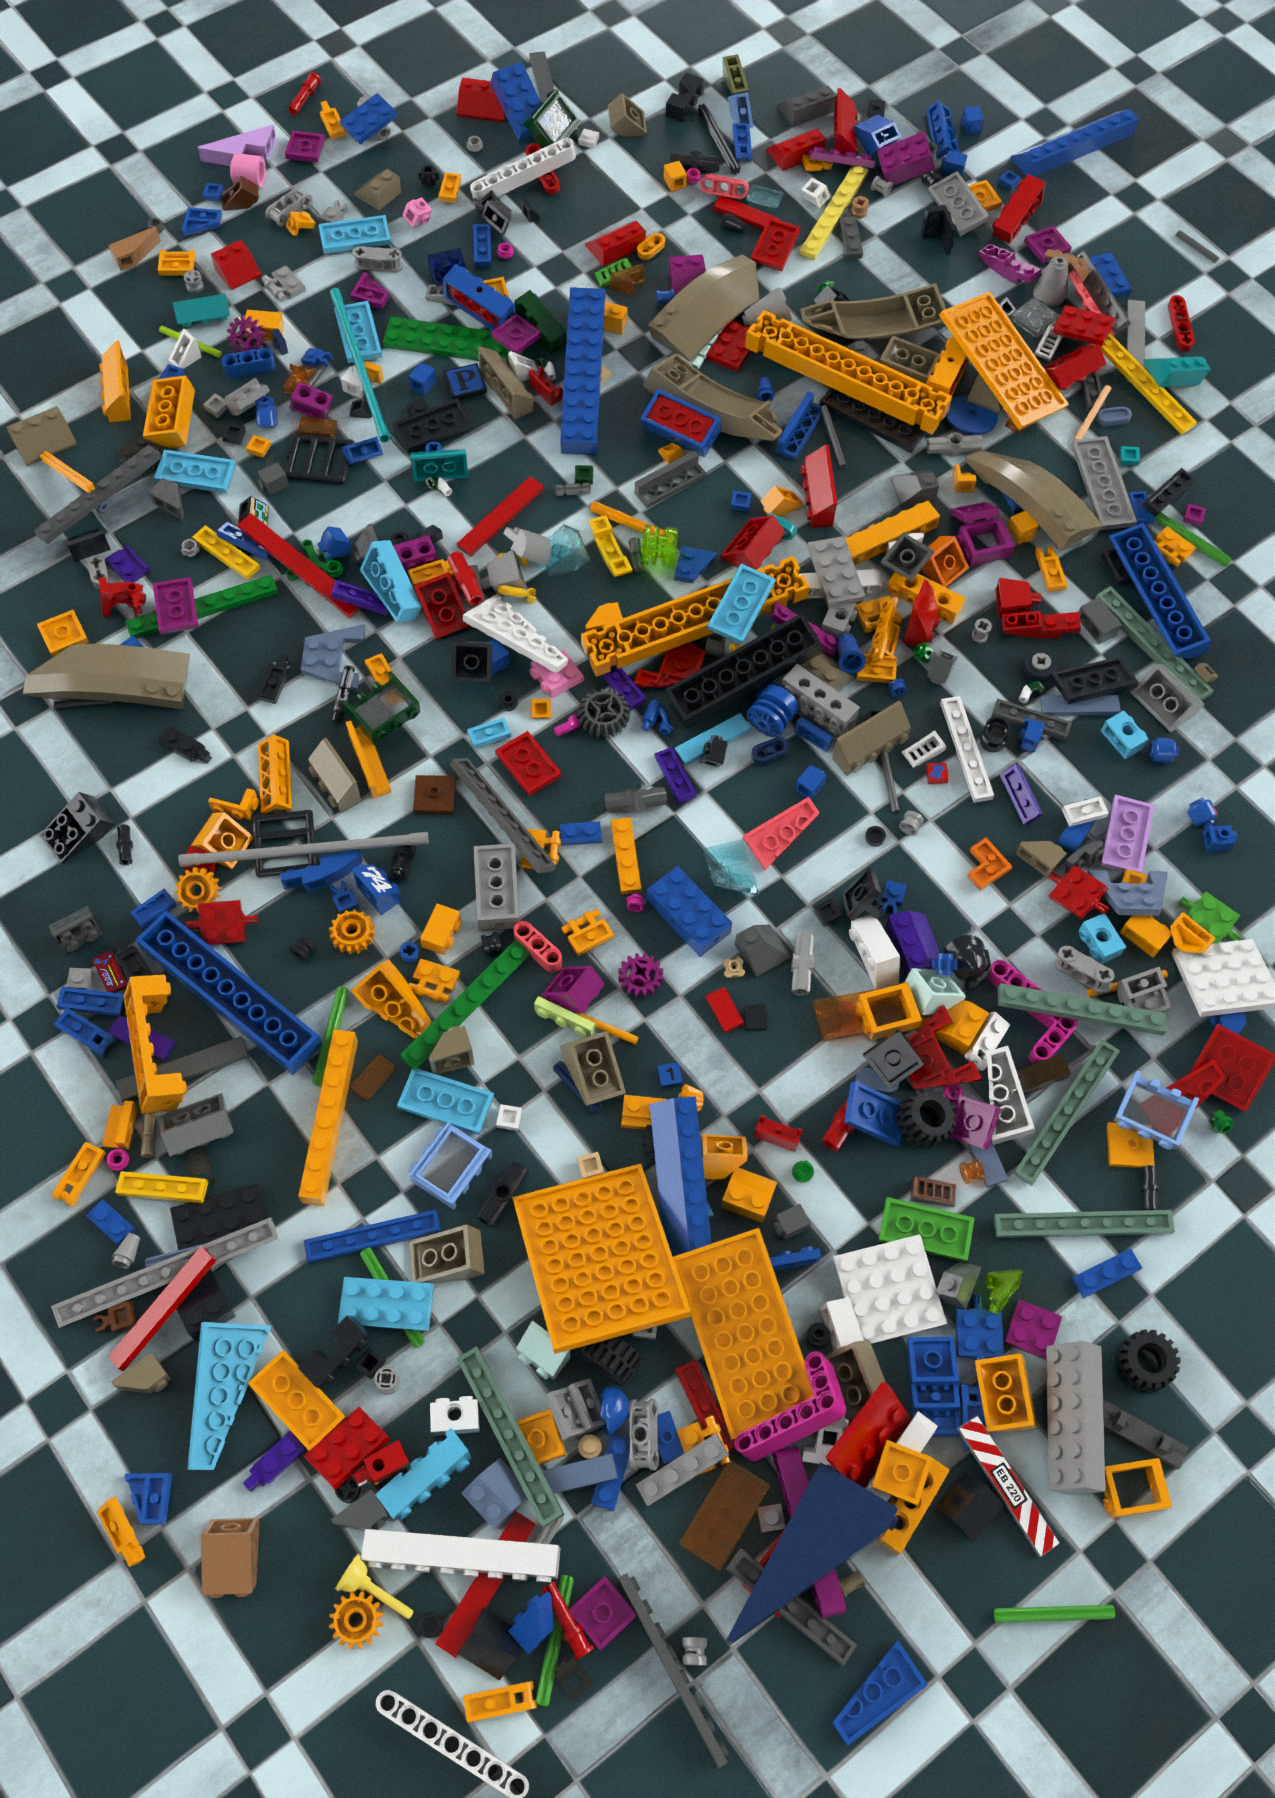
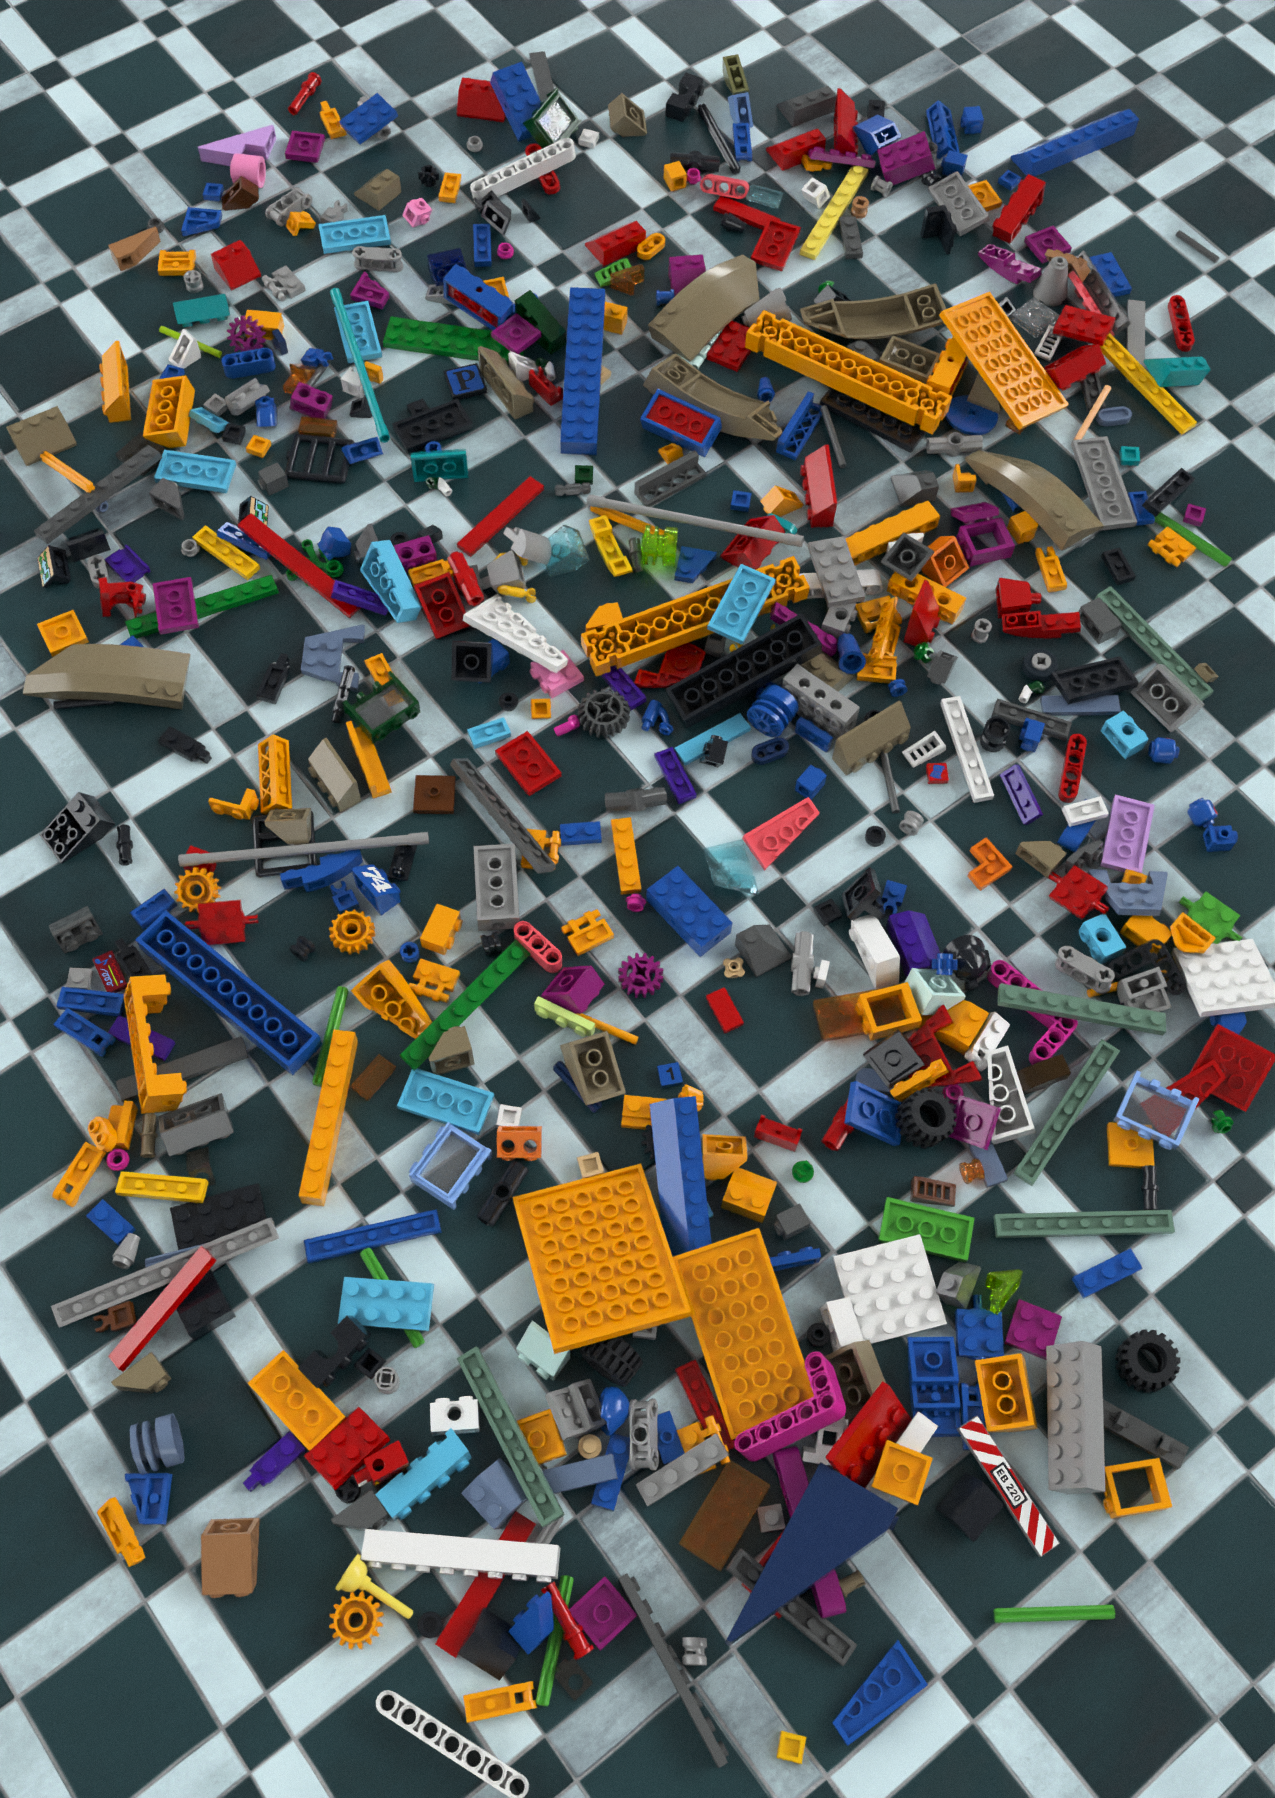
medium azure wing [188,1322,272,1470] -> none
light orange slope [191,812,253,869] -> none
blue brick [408,362,436,396] -> none
dark tan slope [409,1224,485,1284] -> none
black slope [744,1004,767,1030] -> none
light orange brick [877,1453,950,1556] -> none
blue slope [1109,523,1211,659] -> none
none -> black panel [37,545,71,588]
none -> light orange plate [88,1116,117,1152]
none -> sand blue wheel [130,1413,185,1475]
none -> medium azure plate [189,407,229,433]
none -> dark tan slope [265,808,311,845]
none -> orange brick [497,1126,542,1161]
none -> light grey piece [587,494,804,547]
none -> yellow tile [776,1731,806,1764]
none -> white plate [813,960,830,988]
none -> light orange hinge [889,1059,948,1102]
none -> red beam [1058,734,1087,803]
none -> black beam [1107,939,1186,995]

